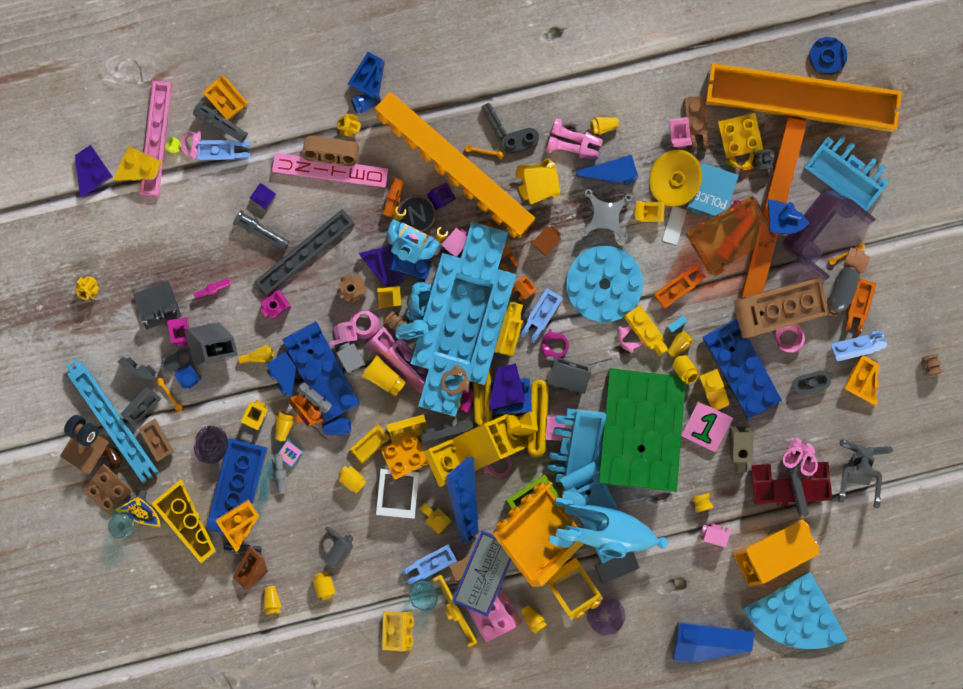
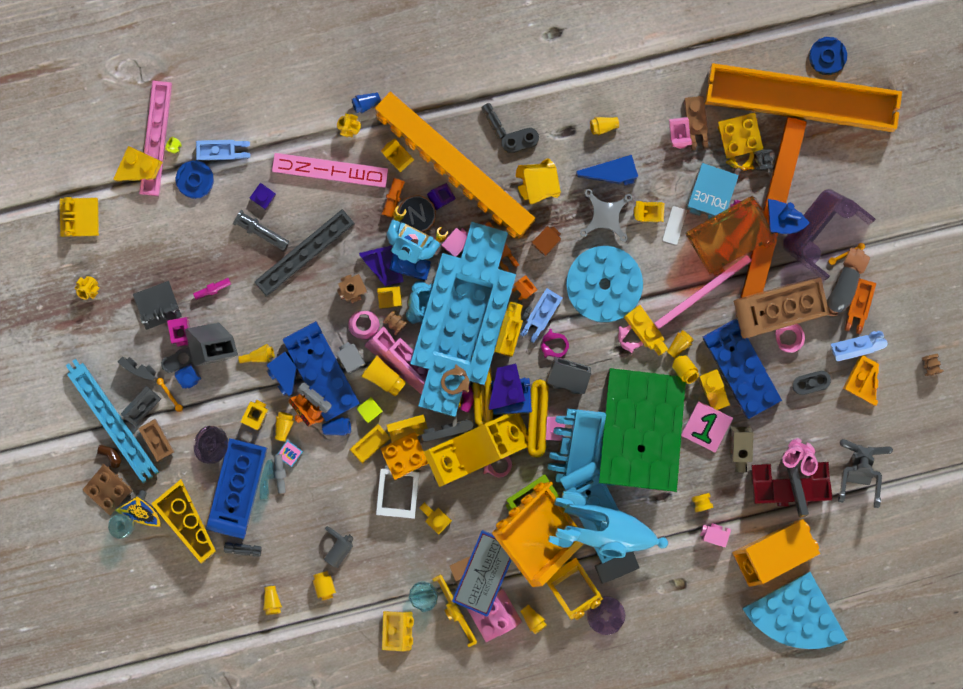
medium nougat plate [60,415,109,474] -> none
dark purple wing [75,145,113,197] -> none
bright pink piece [181,131,201,160] -> none
dark grey pin [193,101,248,143] -> none
light orange plate [202,74,249,121] -> none
light orange wing [216,499,259,552] -> none
dark orange slope [233,547,268,589] -> none
dark pink brick [260,290,291,319] -> none
medium nougat beam [301,136,359,166] -> none
bright pink panel [328,321,358,346] -> none
yellow brick [338,466,367,493] -> none
blue wing [348,52,385,100] -> none
medium azure plate [395,320,428,339] -> none
light blue hinge [401,544,457,585] -> none
blue wing [445,457,479,543] -> none
light orange hinge [465,145,504,159] -> none
yellow panel [506,412,538,437] -> none
bright pink piece [546,118,603,159] -> none
yellow hat [649,150,702,206] -> none
orange hinge [653,264,706,309] -> none
medium azure tile [666,315,687,333] -> none
blue wedge [673,621,755,663] -> none
medium azure hinge [804,135,889,213] -> none
none -> yellow hinge [60,197,99,237]
none -> blue tile [175,160,214,199]
none -> neon yellow slope [356,397,383,423]
none -> yellow bracket [381,138,414,173]
none -> bright pink tile [654,255,751,329]

